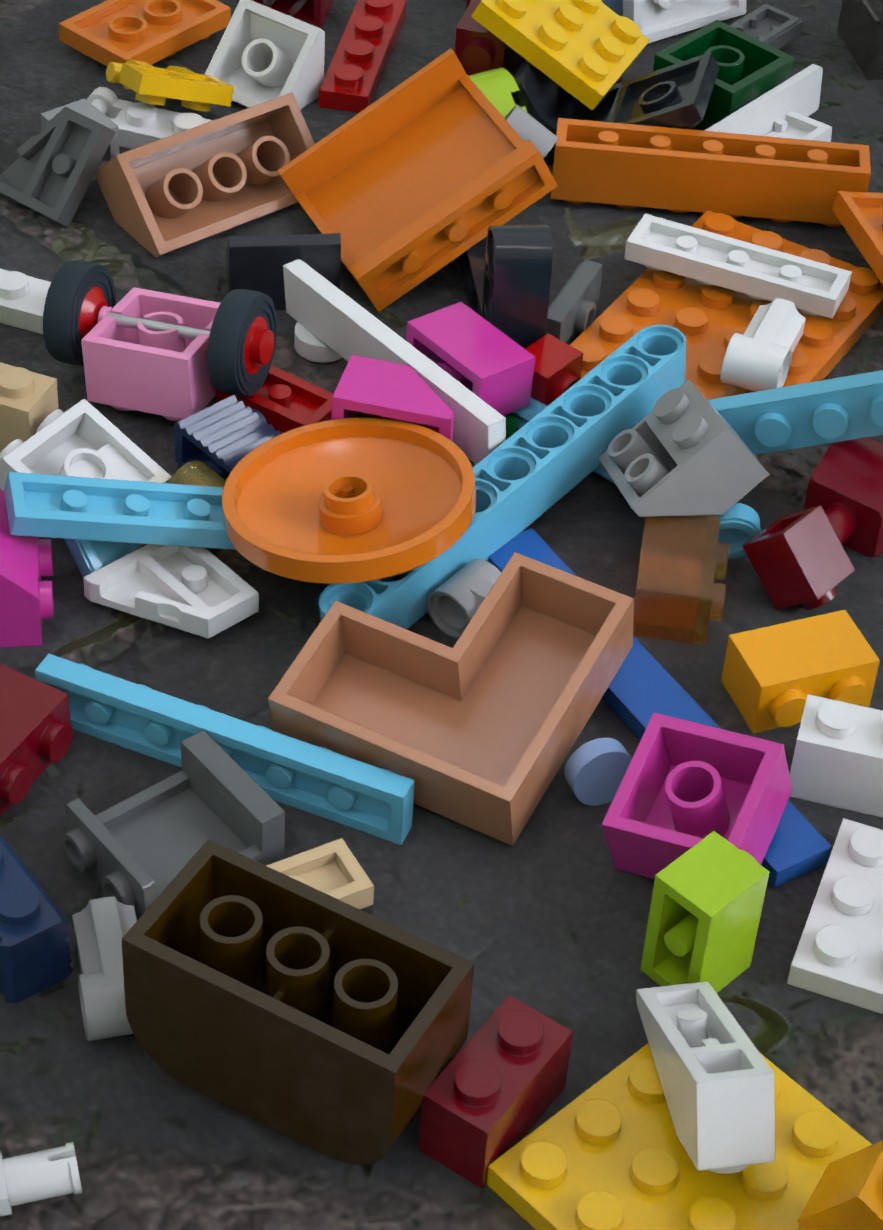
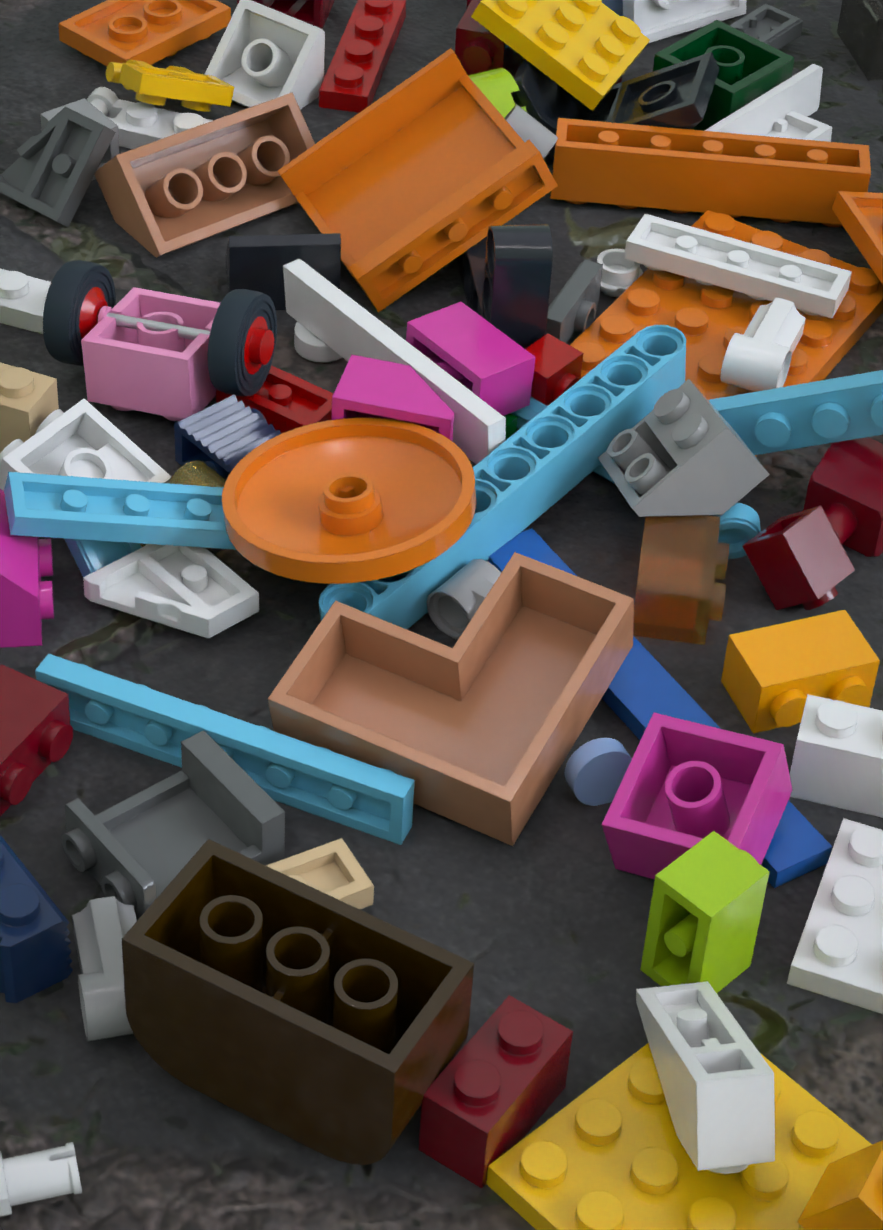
none -> white plate [597,249,643,297]

